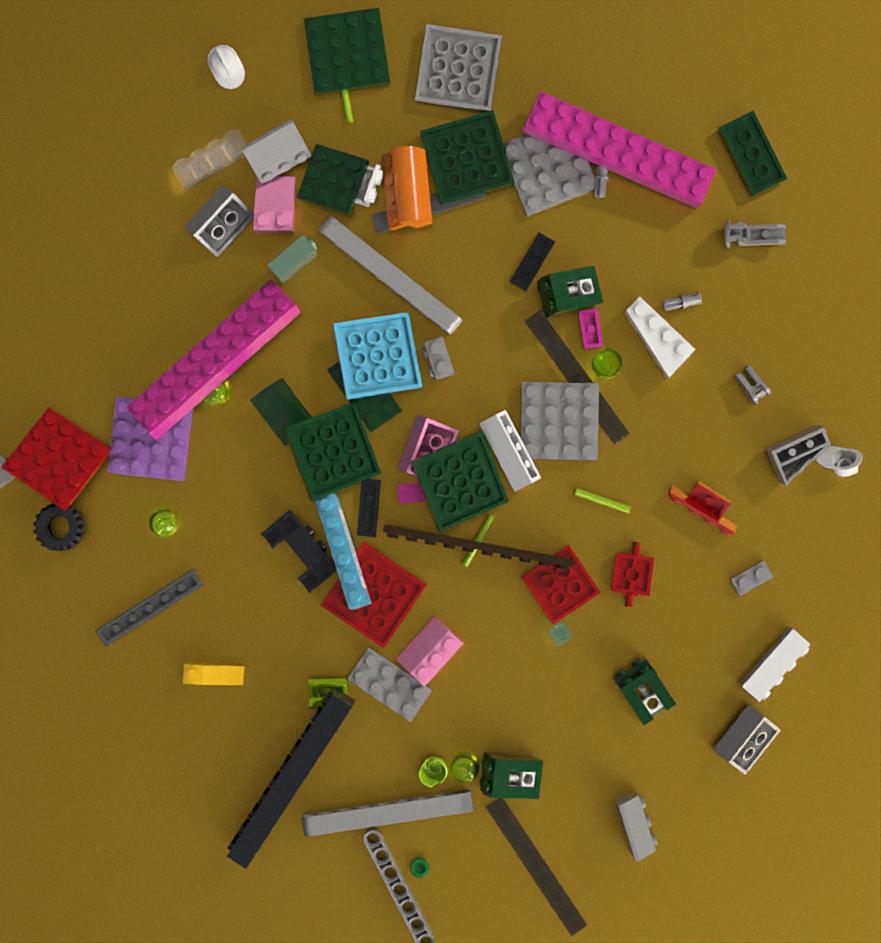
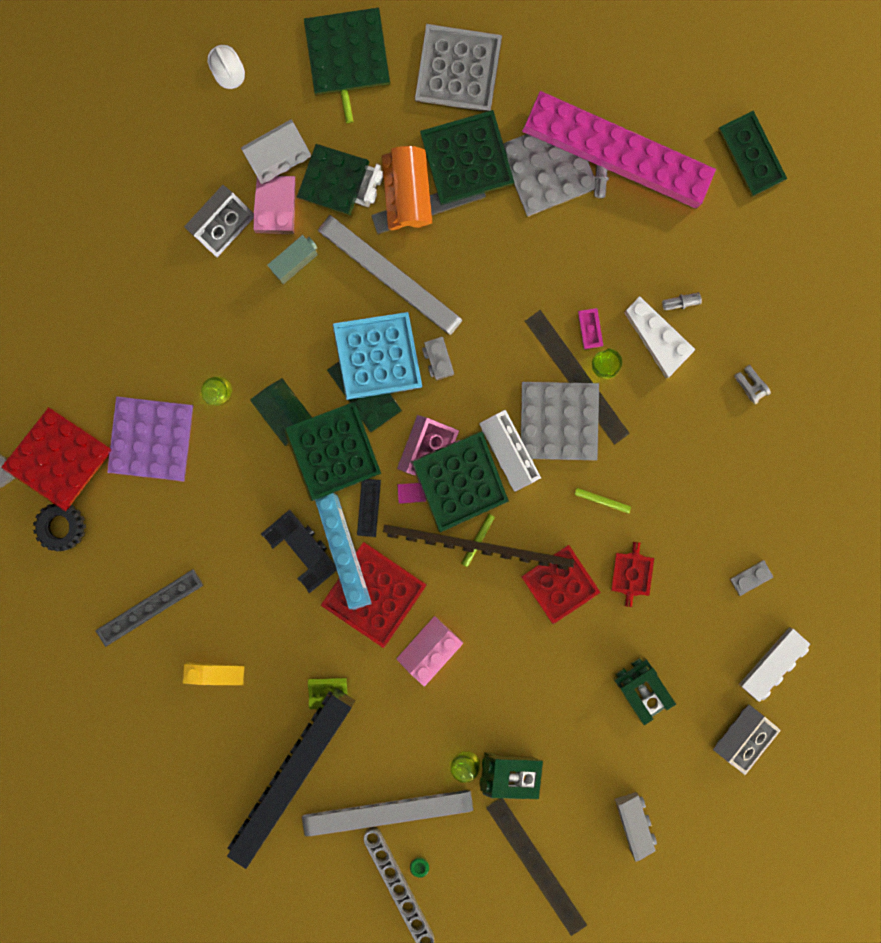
dark pink brick [126,279,301,440] -> none
clear neon green hair [149,507,178,538] -> none
clear brick [172,129,246,190] -> none
light grey plate [347,647,432,722] -> none
lime hair [418,756,448,787] -> none
black tile [510,232,555,292] -> none
dark green brick [537,266,603,318] -> none
clear light blue plate [548,621,574,647] -> none
red bracket [668,481,737,536] -> none
light grey piece [724,219,786,248] -> none
light grey wedge [766,425,831,486] -> none
white piece [816,446,863,477] -> none

